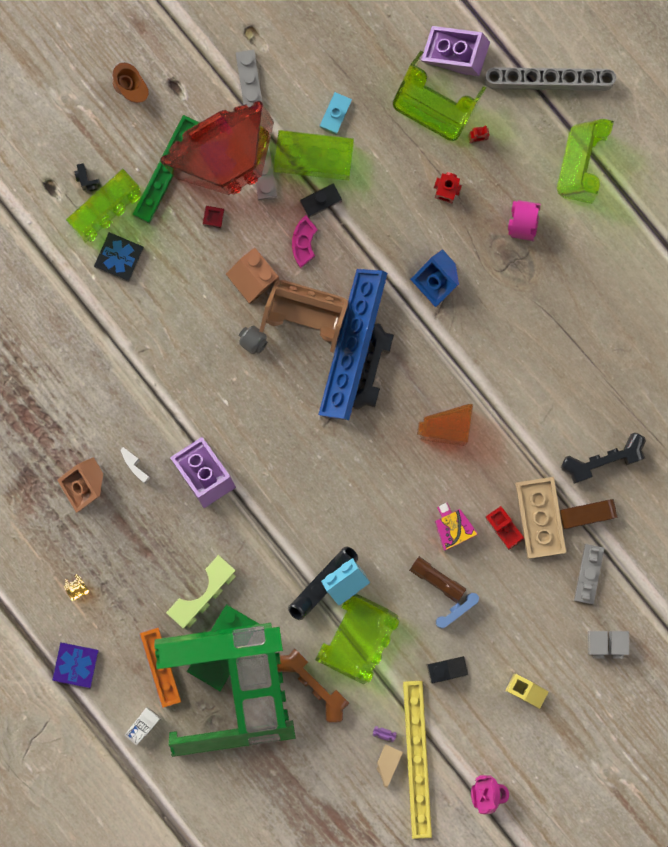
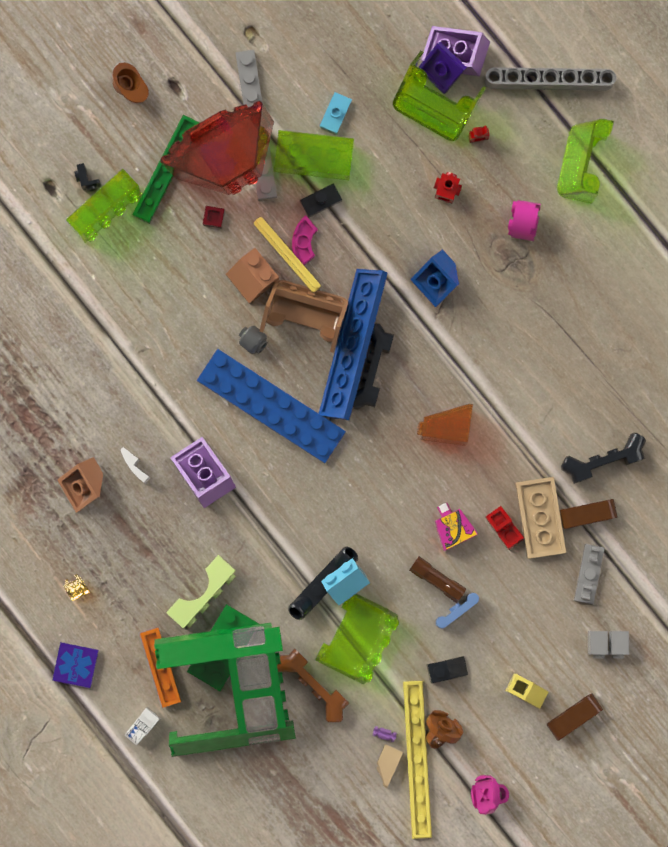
black tile [94,232,144,282] -> none
none -> blue plate [197,349,346,464]
none -> light yellow axle [254,217,321,292]
none -> dark purple tile [417,42,467,94]
none -> dark orange tile [426,710,464,749]
none -> reddish brown beam [546,693,603,741]

